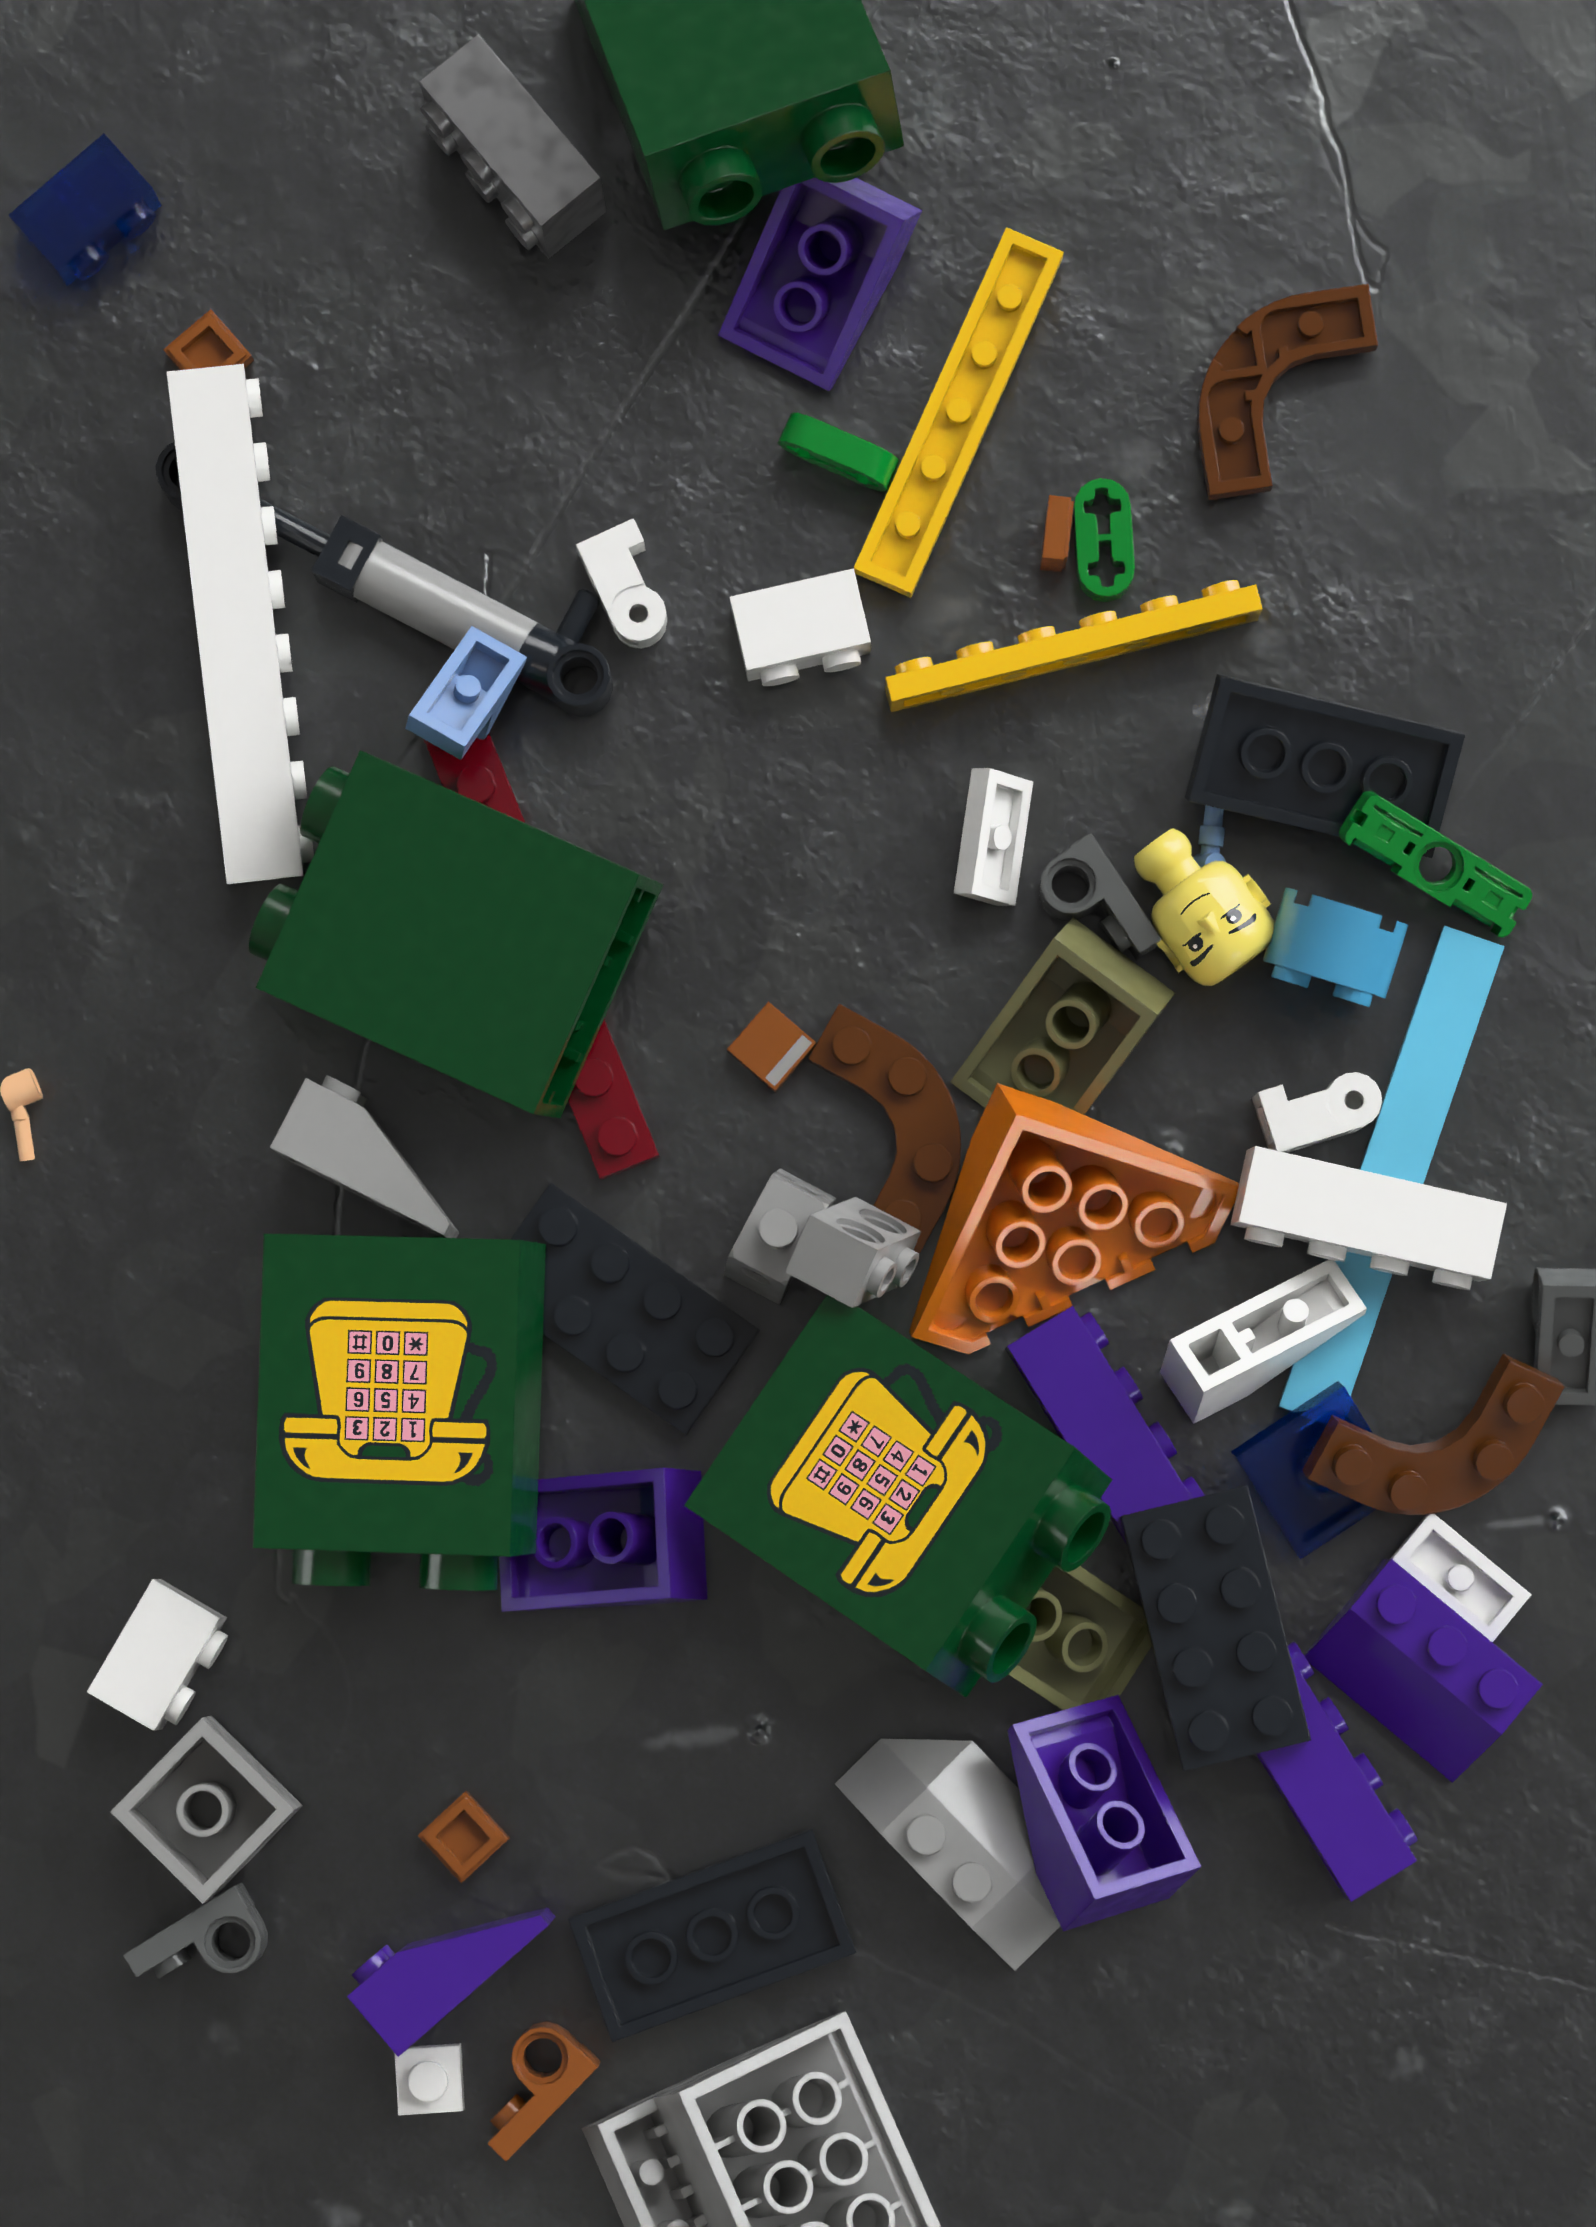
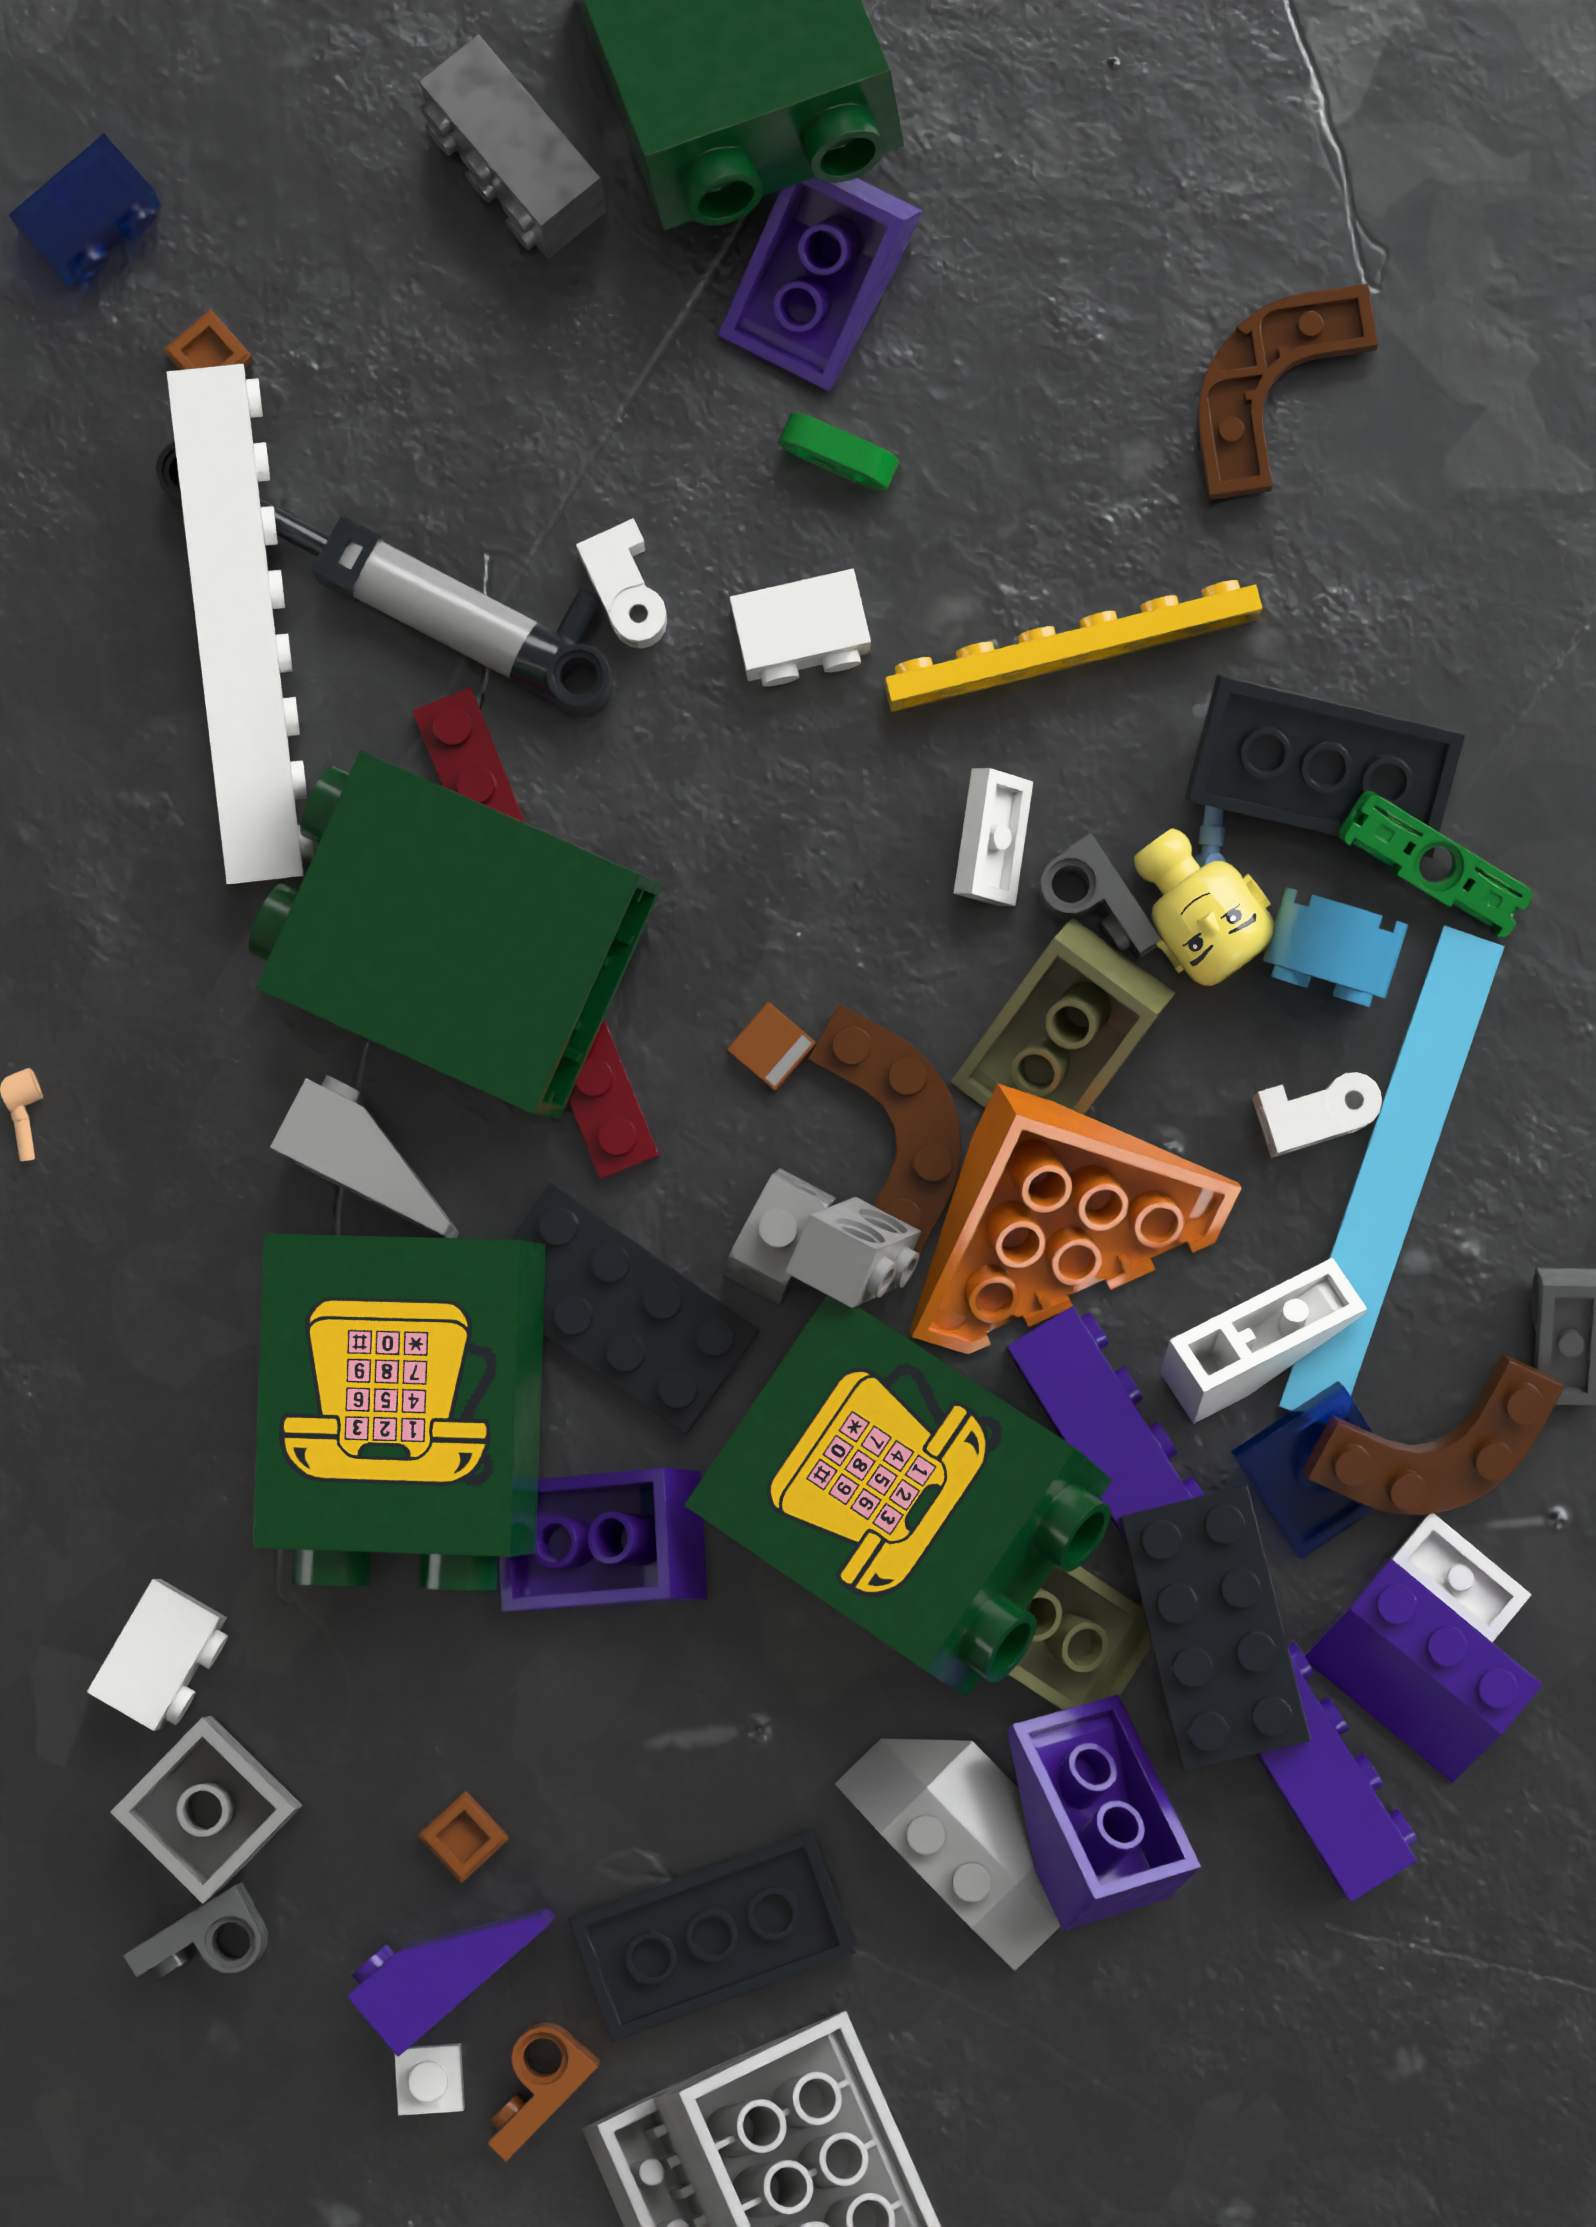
medium blue slope [405,626,527,760] -> none
yellow plate [854,227,1064,598] -> none
dark orange tile [1040,495,1074,572] -> none
green beam [1073,478,1135,602] -> none
white brick [1230,1146,1507,1290] -> none

